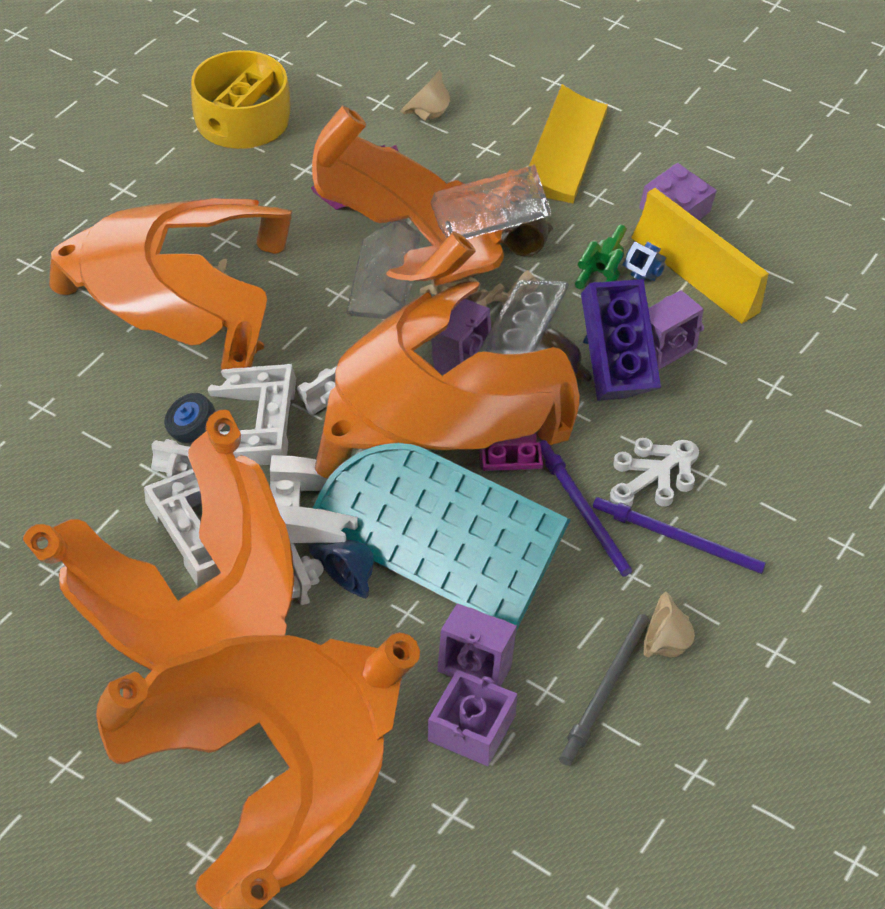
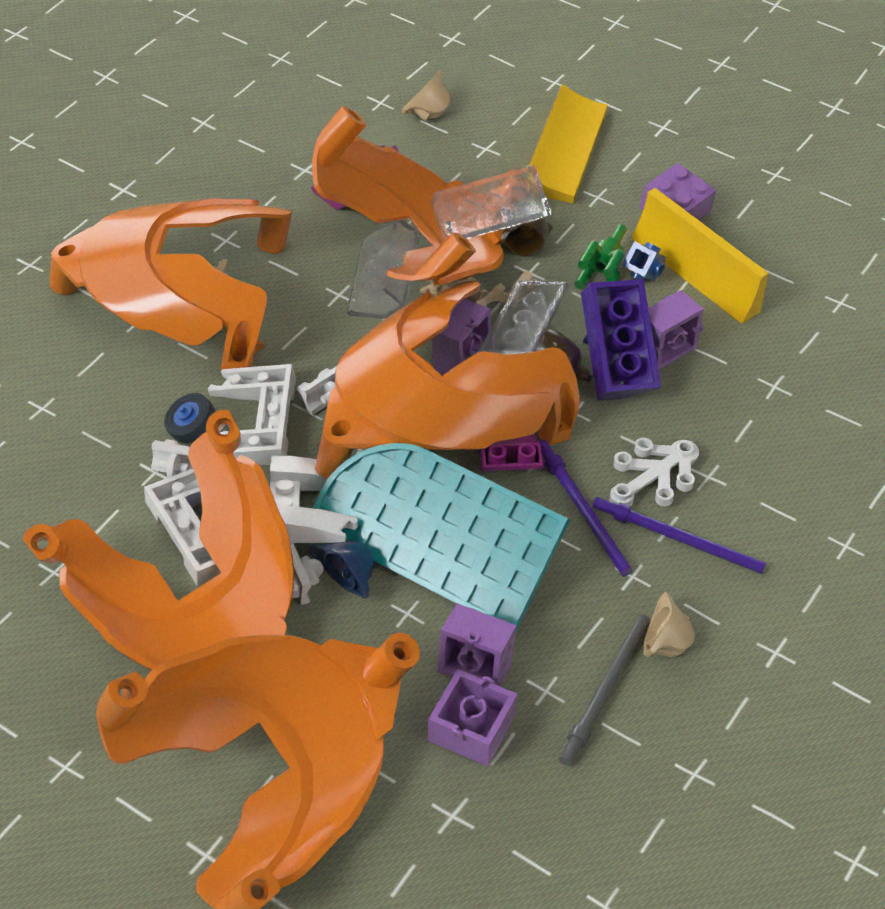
yellow cylinder [191,50,291,149] -> none

